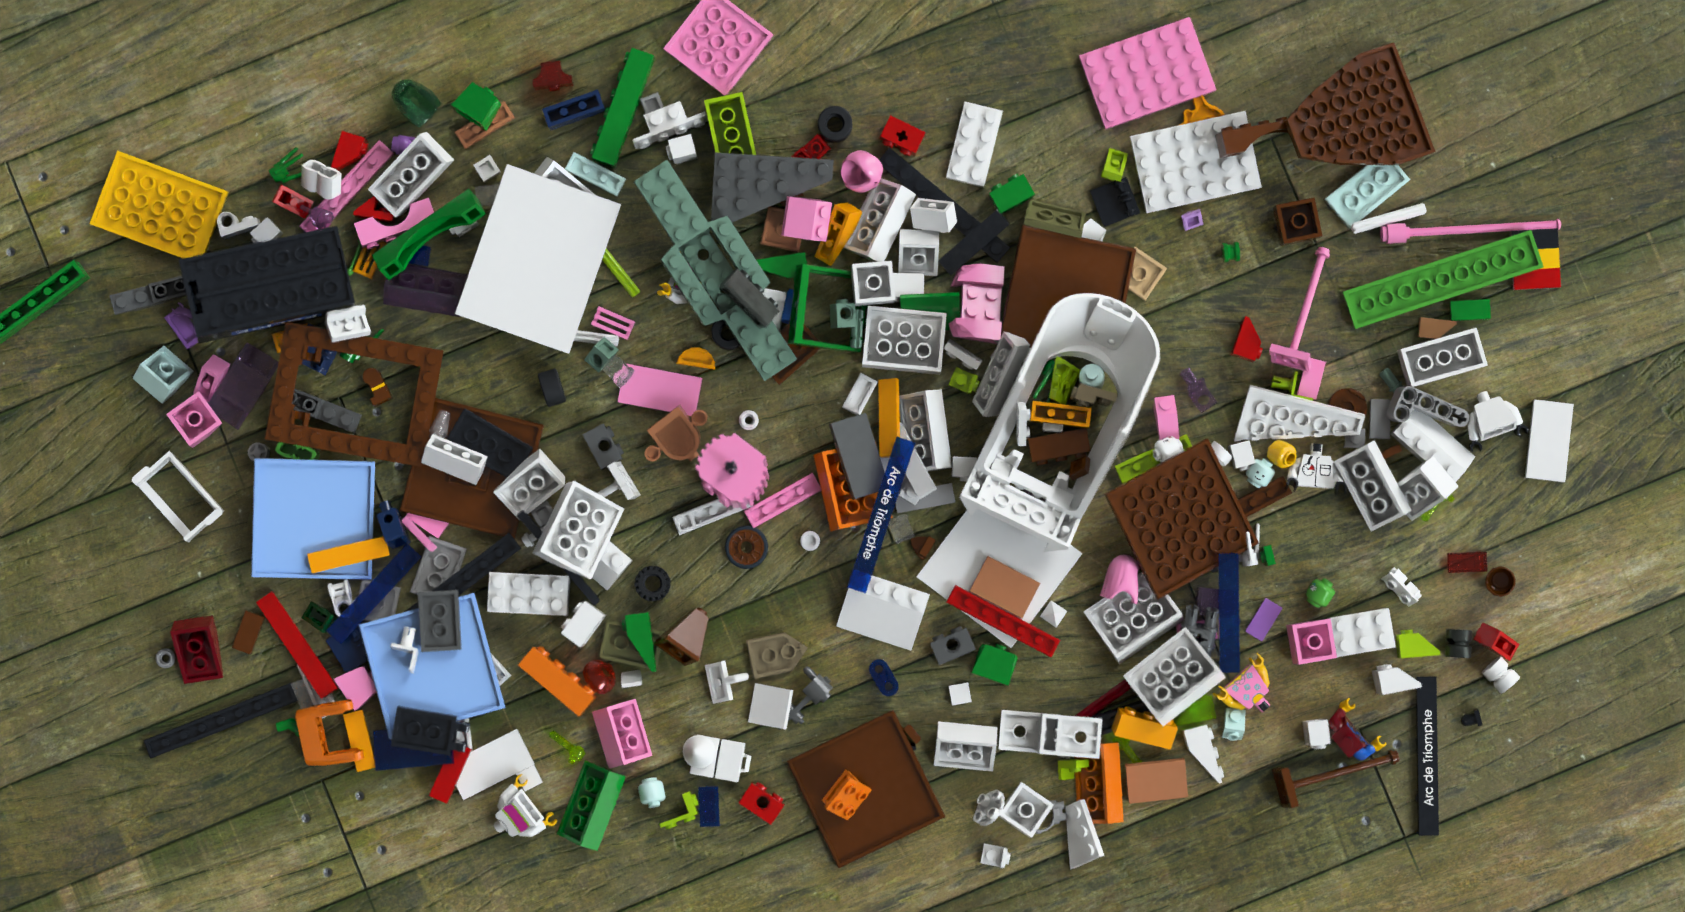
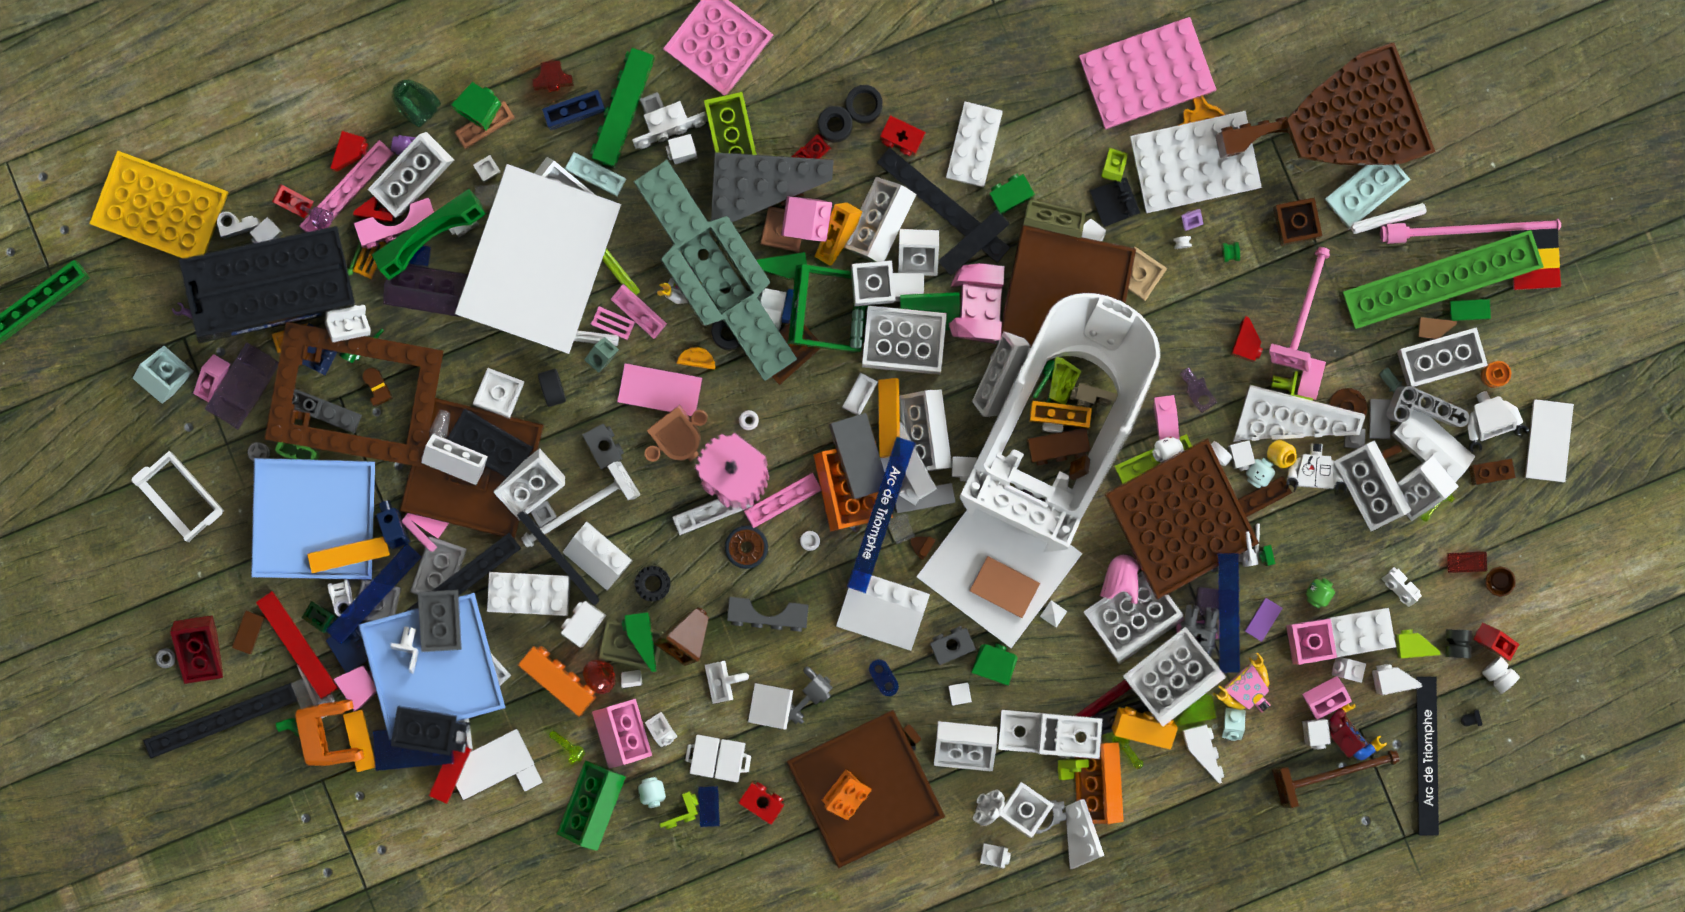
dark grey slope [109,276,187,315] -> none
medium lavender tile [164,306,198,349] -> none
bright pink slope [166,391,222,448] -> none
green plant [269,147,303,184] -> none
white brick [301,160,342,200] -> none
white torso [494,774,557,837] -> none
white slope [533,481,624,579] -> none
clear tile [603,355,634,388] -> none
white hat [683,735,716,769] -> none
pearl dark grey slope [719,269,779,328] -> none
dark tan tile [746,632,808,679] -> none
sand green brick [830,299,856,328] -> none
bright pink piece [840,150,883,193] -> none
white brick [910,198,957,233] -> none
white plate [943,339,983,370] -> none
red tile [946,585,1061,658] -> none
lime bracket [949,367,980,395] -> none
white plate [1016,402,1030,446] -> none
light aqua head [1079,364,1105,389] -> none
nougat tile [1125,758,1188,804] -> none
none -> white tile [473,368,524,418]
none -> bright pink tile [611,284,667,339]
none -> white bracket [645,712,677,747]
none -> dark grey arch [727,597,809,632]
none -> black tyre [846,85,883,123]
none -> white bush [1173,236,1192,249]
none -> bright pink brick [1302,676,1352,720]
none -> white bracket [1332,657,1366,683]
none -> reddish brown brick [1469,459,1516,486]
none -> orange wheel [1481,361,1512,388]

